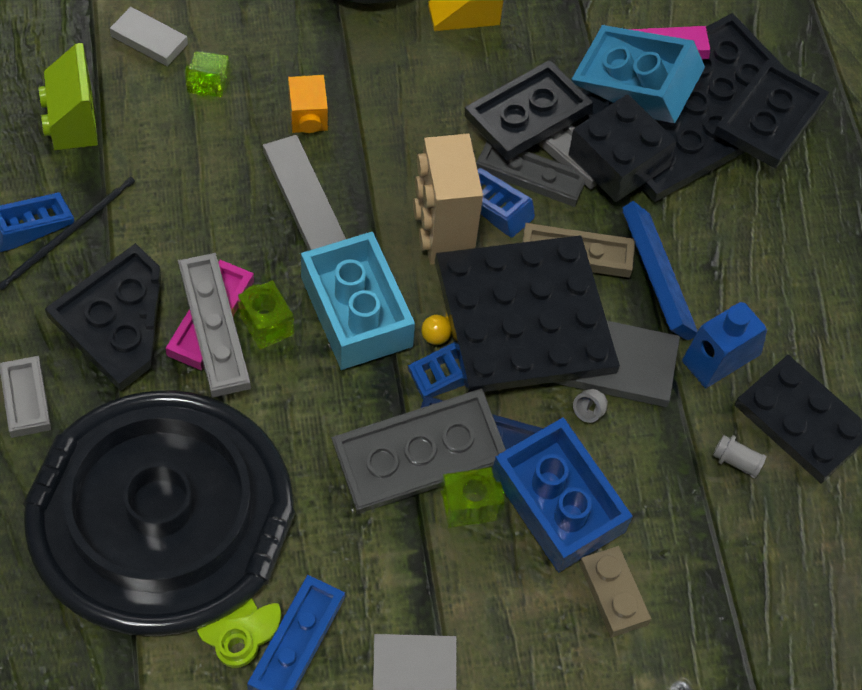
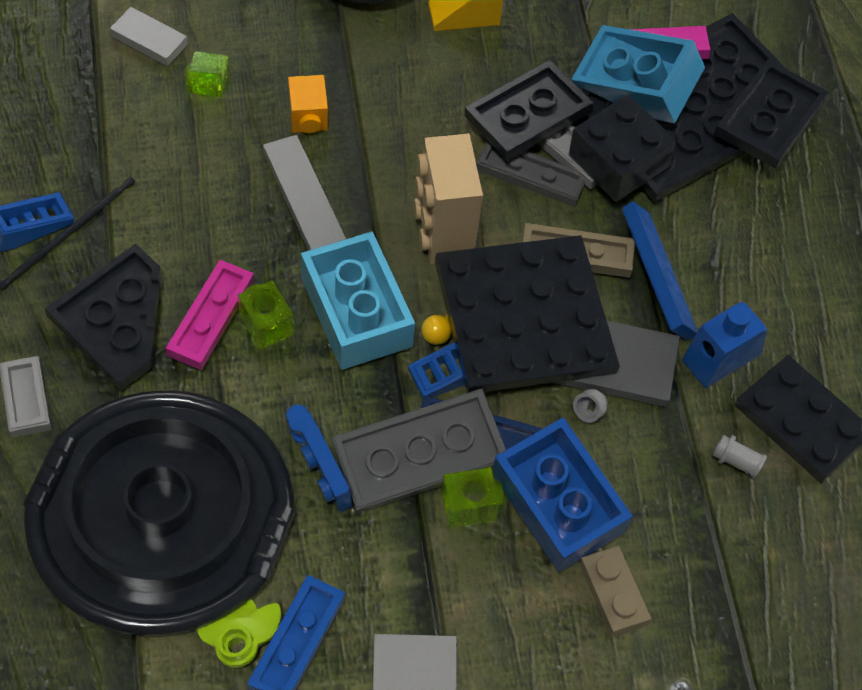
lime slope [39,43,98,150] -> none
light grey tile [178,253,251,397] -> none
blue slope [477,168,535,238] -> none
none -> blue hinge [285,404,353,513]

